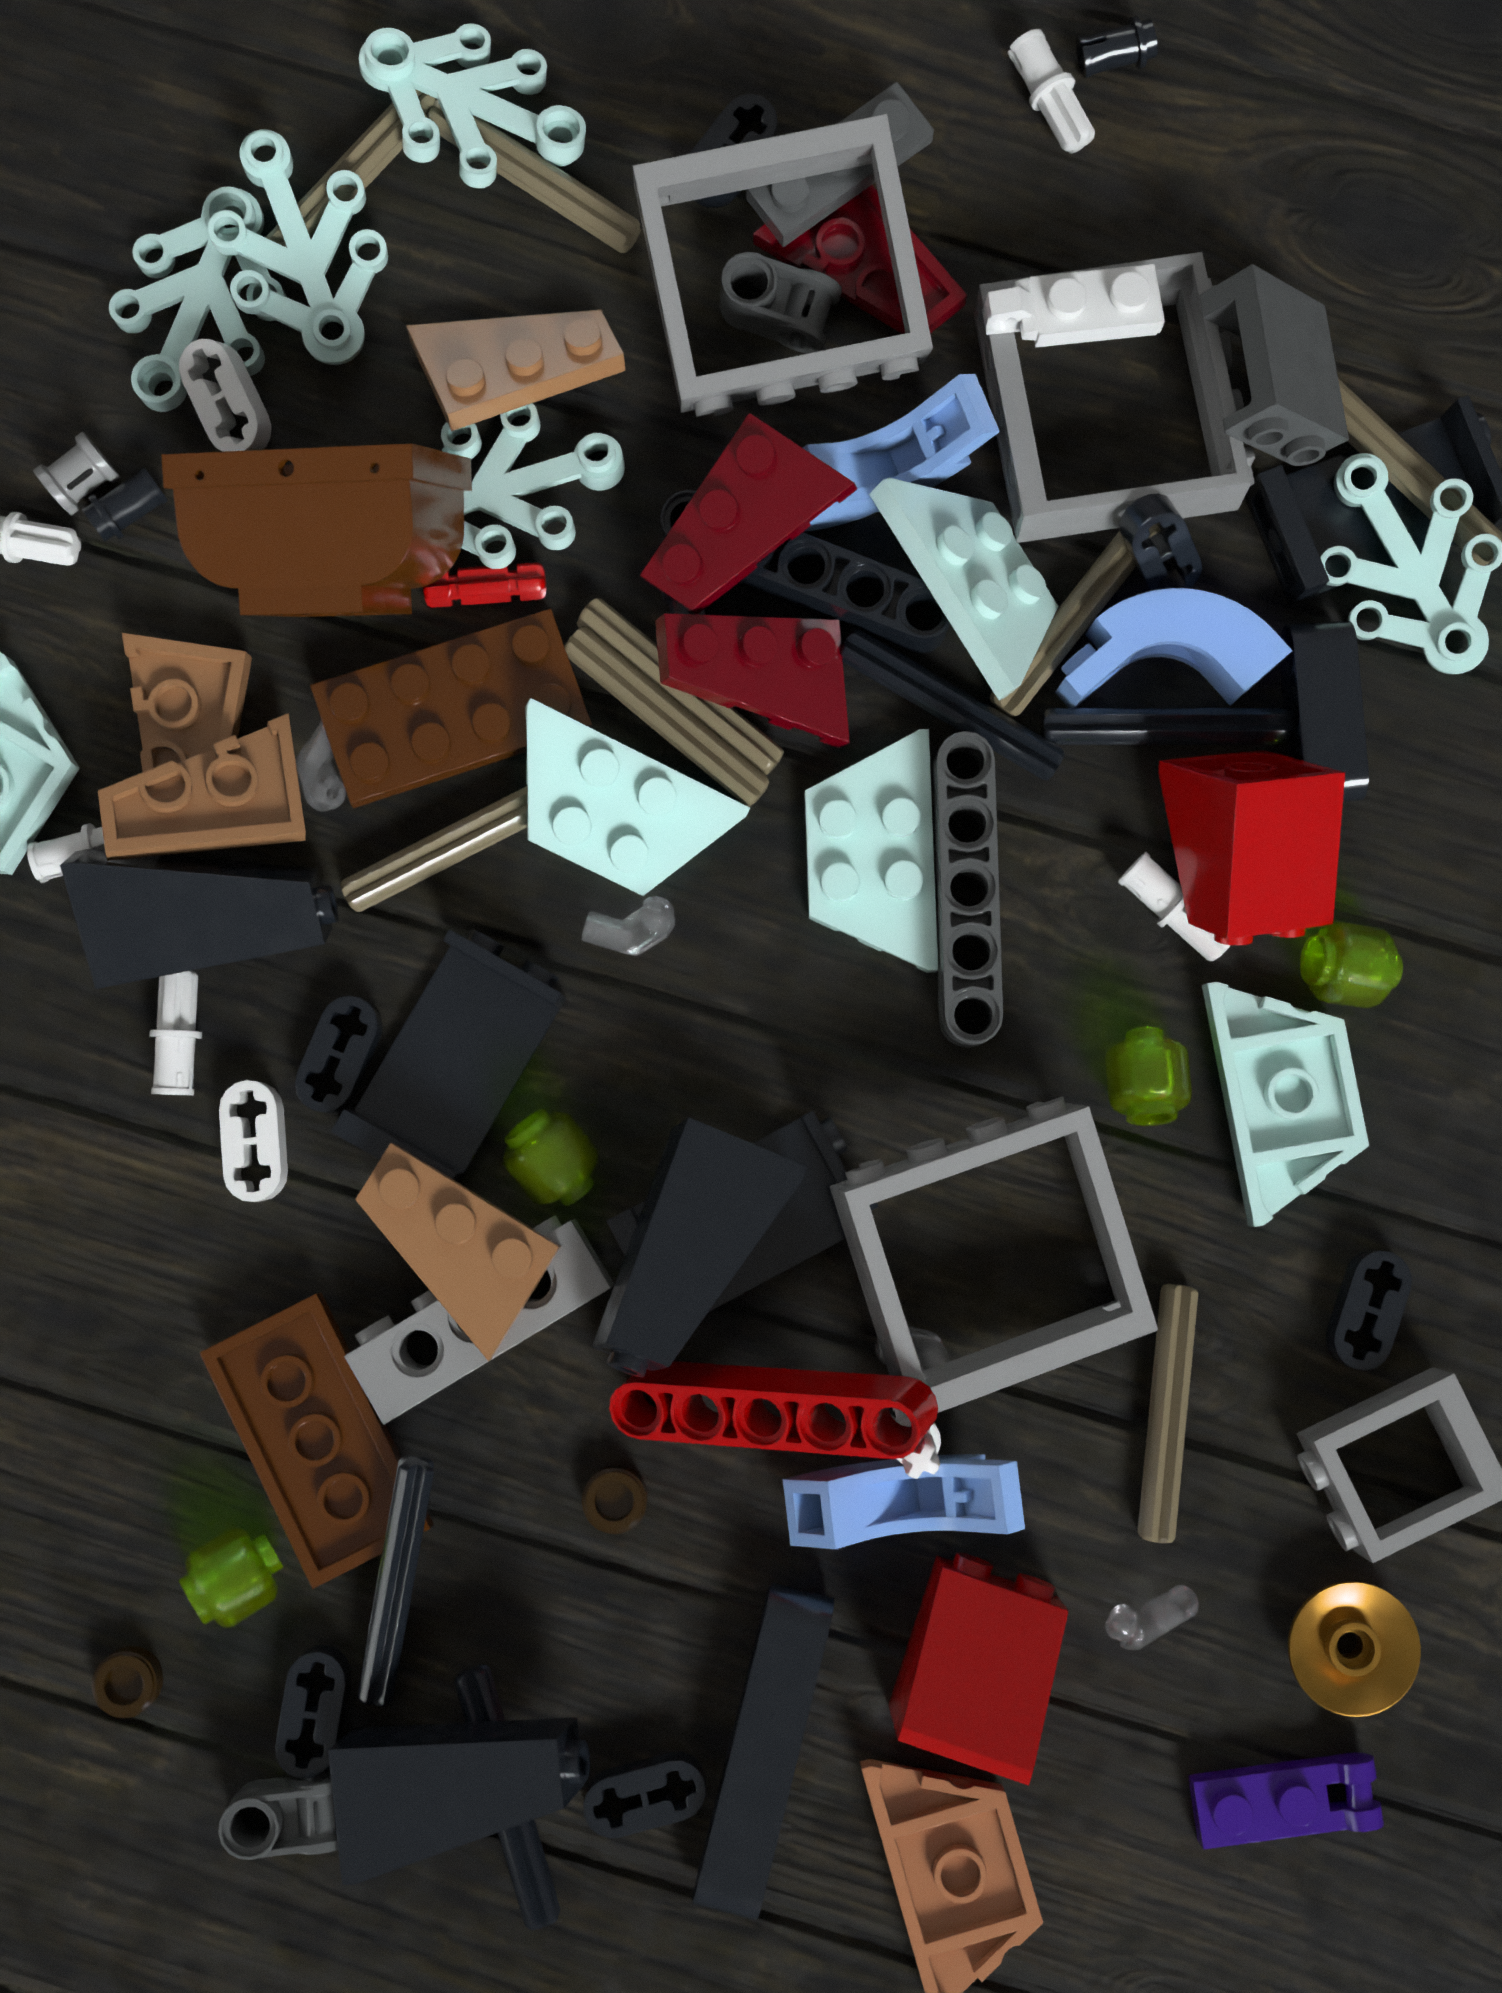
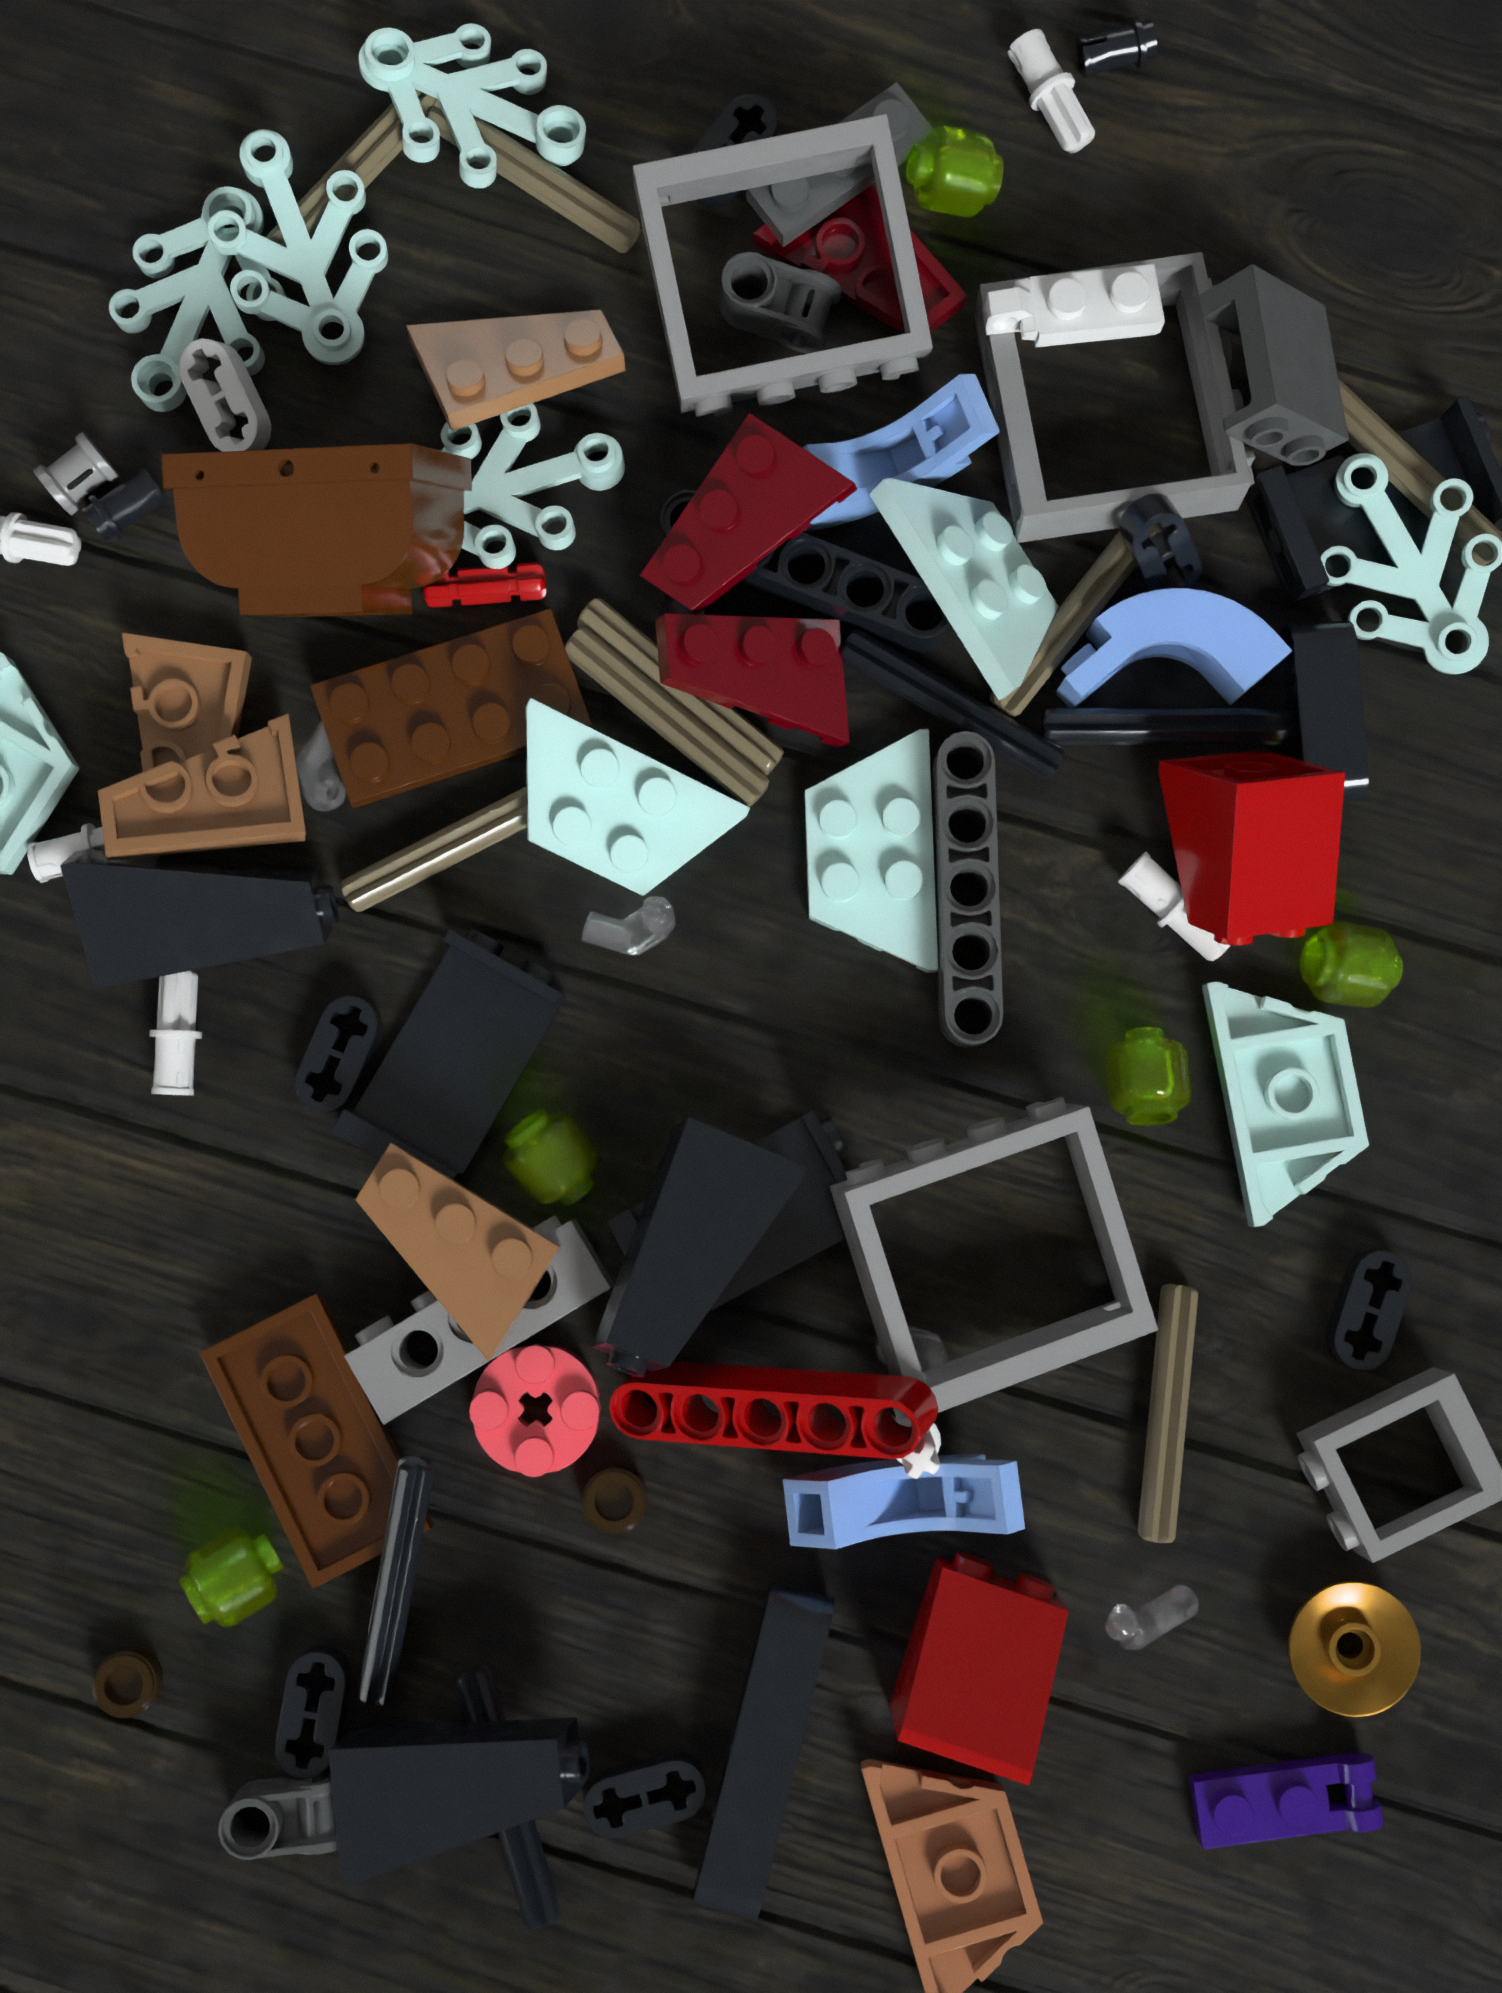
white beam [219,1080,288,1202] -> none
none -> coral plate [469,1343,601,1477]
none -> clear neon green head [906,126,1003,217]

